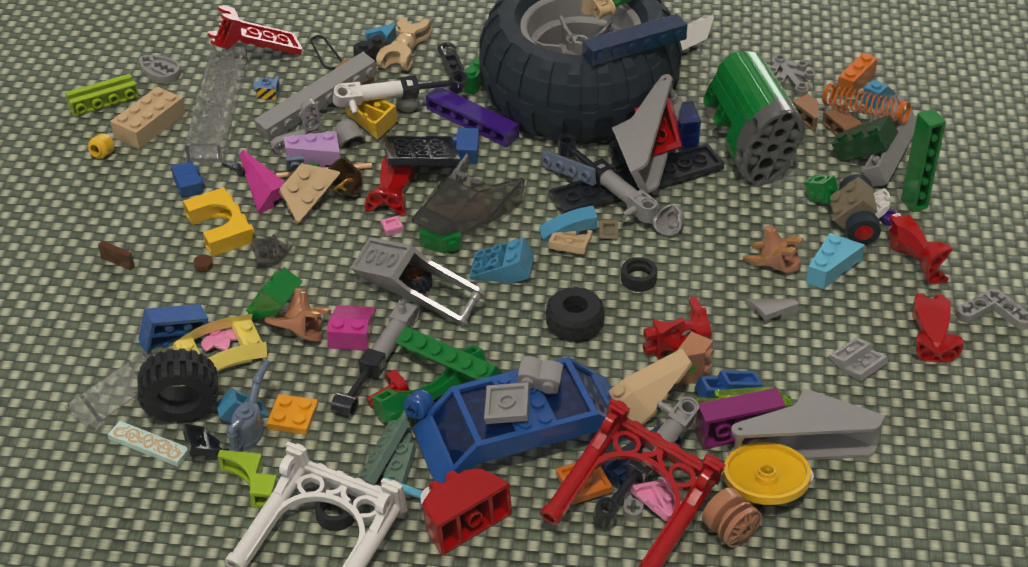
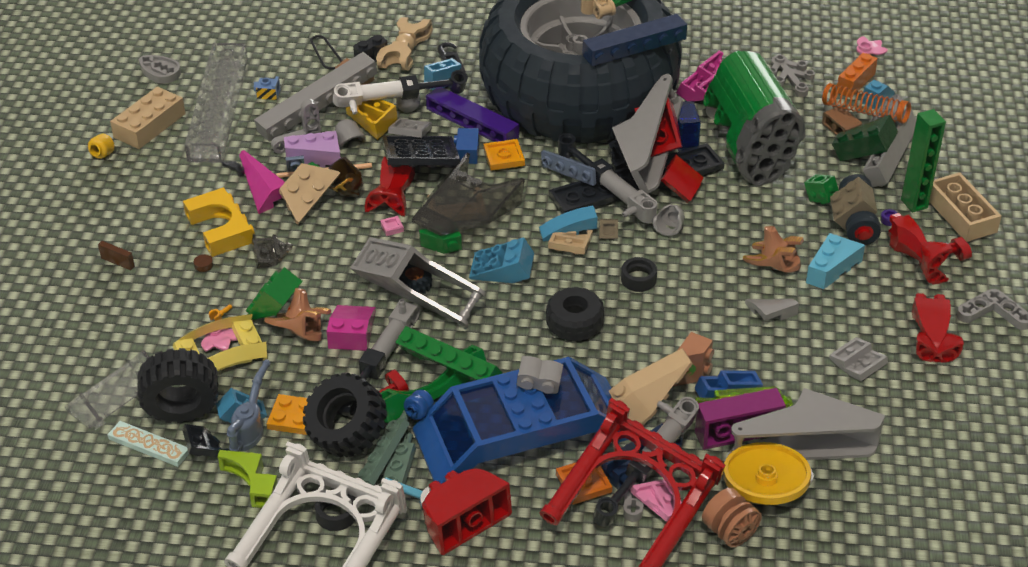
lime brick [65,74,139,117] -> none
blue wedge [138,304,209,354] -> none
blue brick [171,161,205,197] -> none
red hinge [207,6,303,55] -> none
dark azure slope [364,23,396,45] -> none
green brick [463,58,484,95] -> none
light grey plate [484,382,530,424] -> none
red hips [642,296,712,360] -> none
white wedge [680,15,714,53] -> none
medium nougat slope [792,94,819,132] -> none
white tile [874,188,891,218] -> none
none -> light orange hand [208,304,232,321]
none -> black tyre [303,373,387,457]
none -> light grey tile [388,118,432,138]
none -> dark azure slope [424,58,461,90]
none -> light orange plate [483,139,525,171]
none -> red slope [660,155,704,203]
none -> dark pink wedge [676,50,724,102]
none -> bright pink plate [856,36,888,55]
none -> tan brick [929,172,1001,242]
none -> red piece [949,237,972,261]

